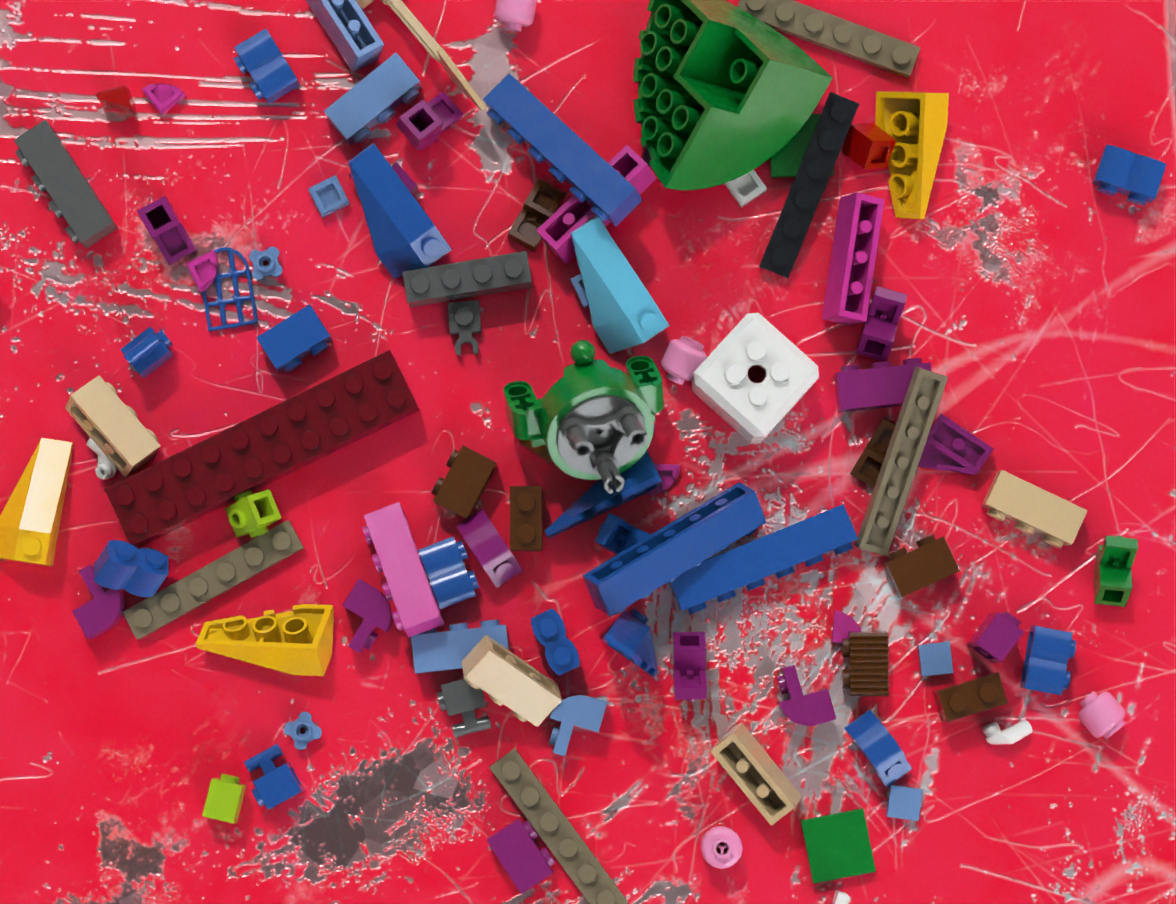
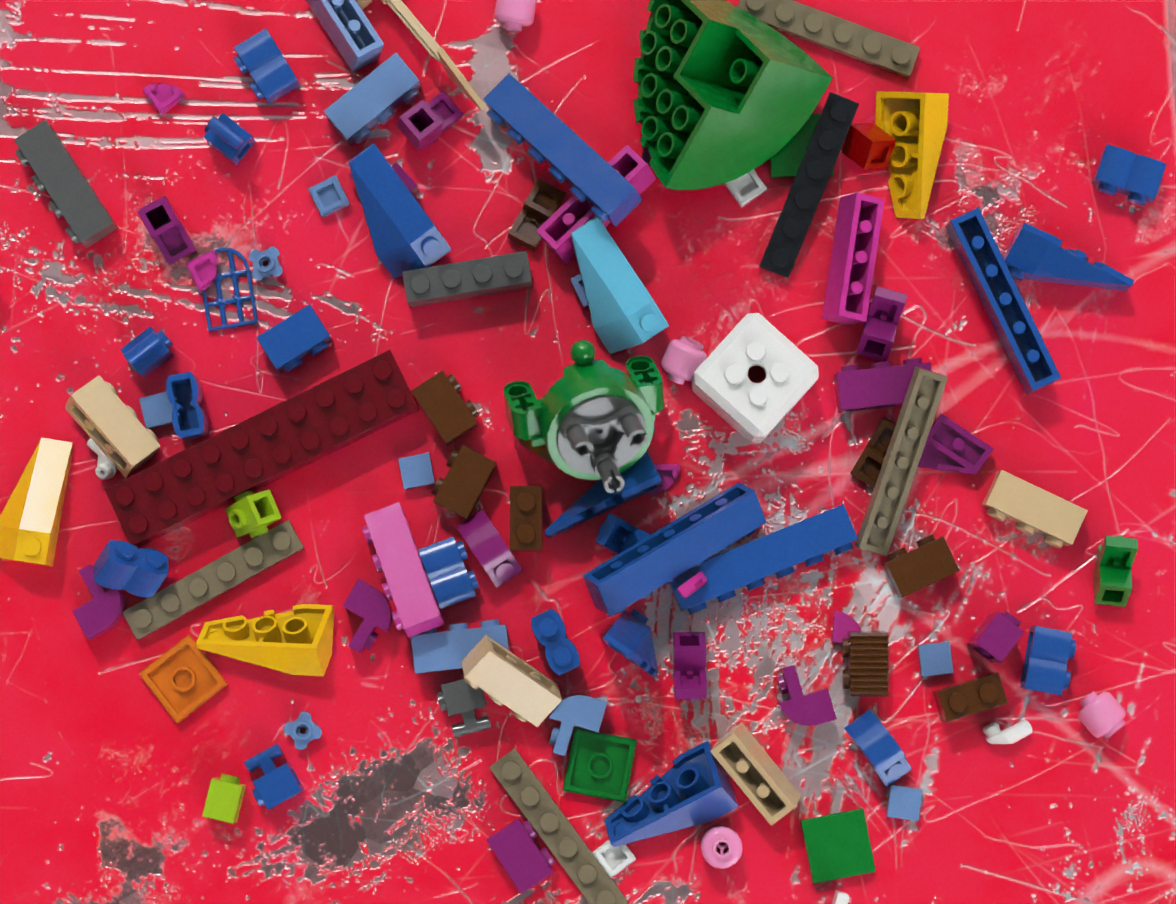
red slope [96,86,137,114] -> none
dark grey plate [448,300,482,356] -> none
none -> medium blue tile [139,392,174,429]
none -> orange tile [139,634,228,724]
none -> blue brick [166,372,209,441]
none -> blue brick [203,113,256,166]
none -> medium blue tile [398,452,435,490]
none -> reddish brown brick [411,370,480,446]
none -> green tile [563,728,637,803]
none -> white tile [592,840,636,878]
none -> blue wedge [604,741,739,847]
none -> dark pink tile [676,571,708,598]
none -> blue brick [945,207,1061,395]
none -> blue wedge [1003,223,1134,291]

